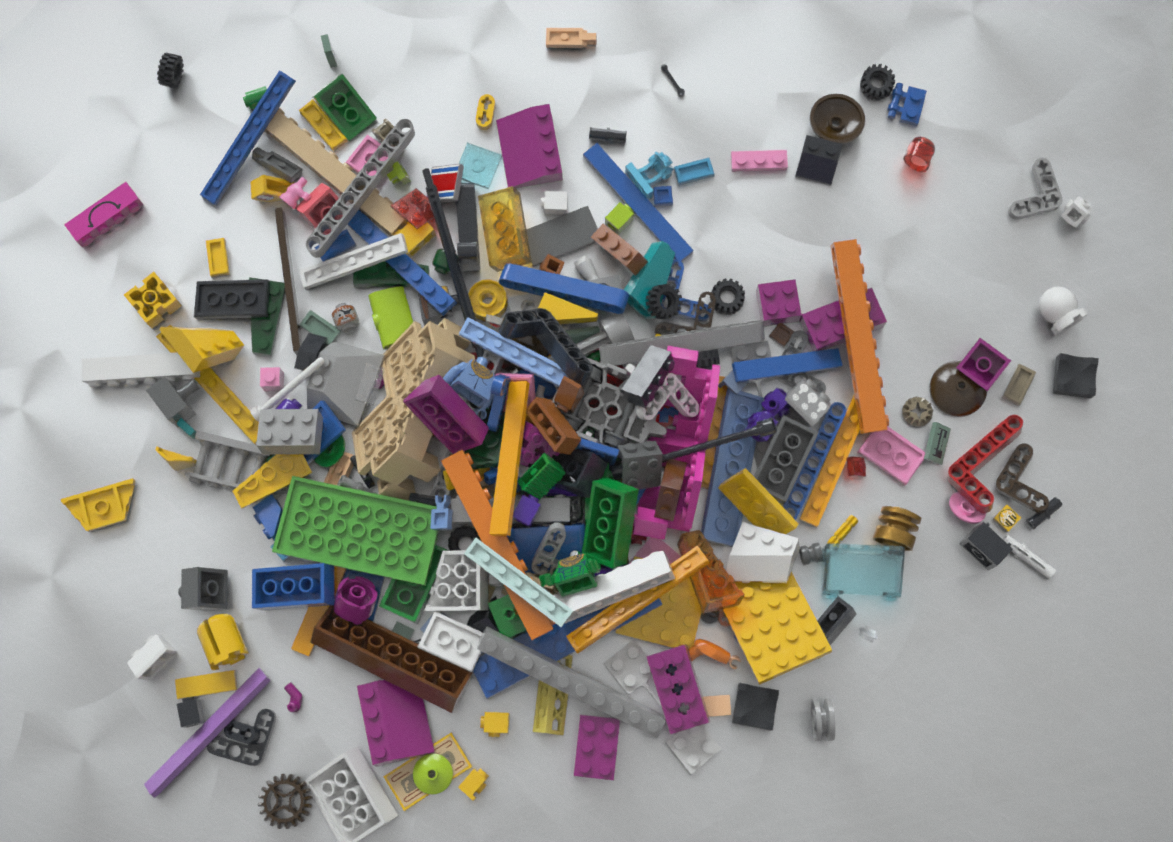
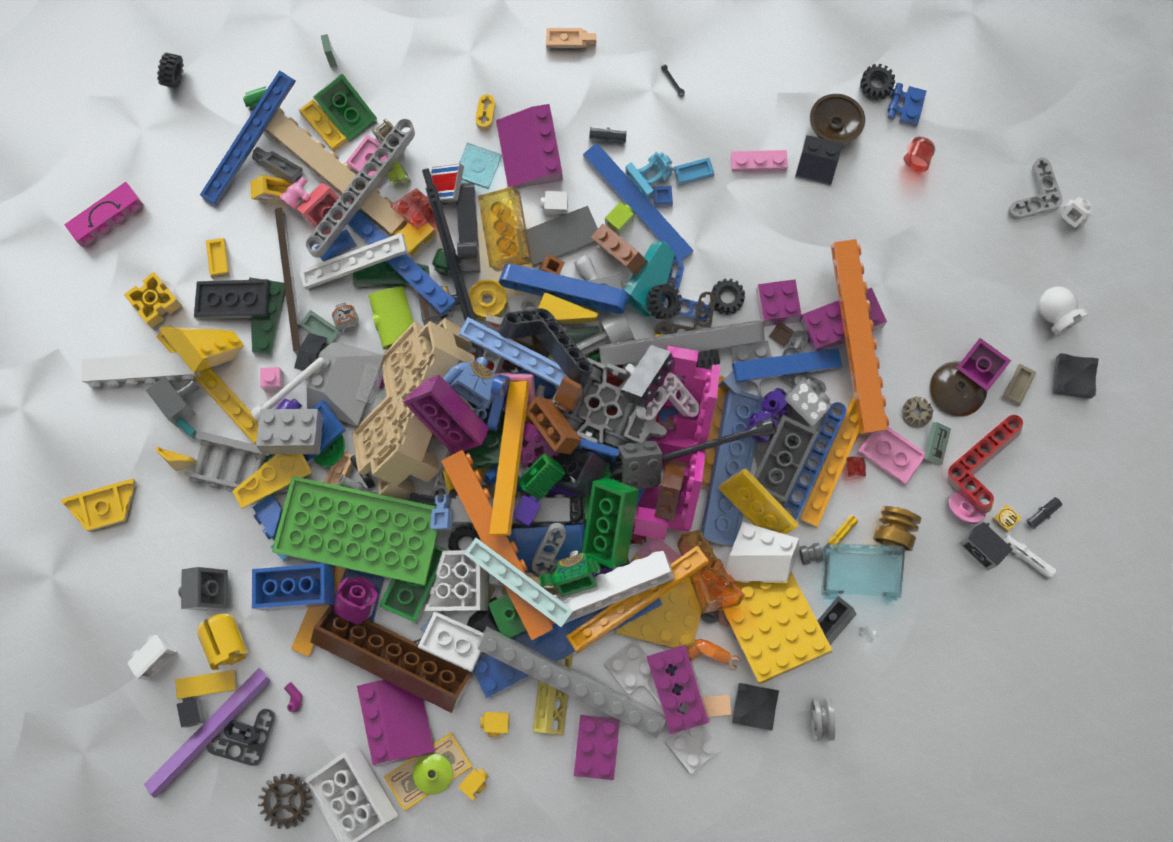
sand green tile [392,621,415,640] -> none
dark brown beam [996,443,1049,513] -> none

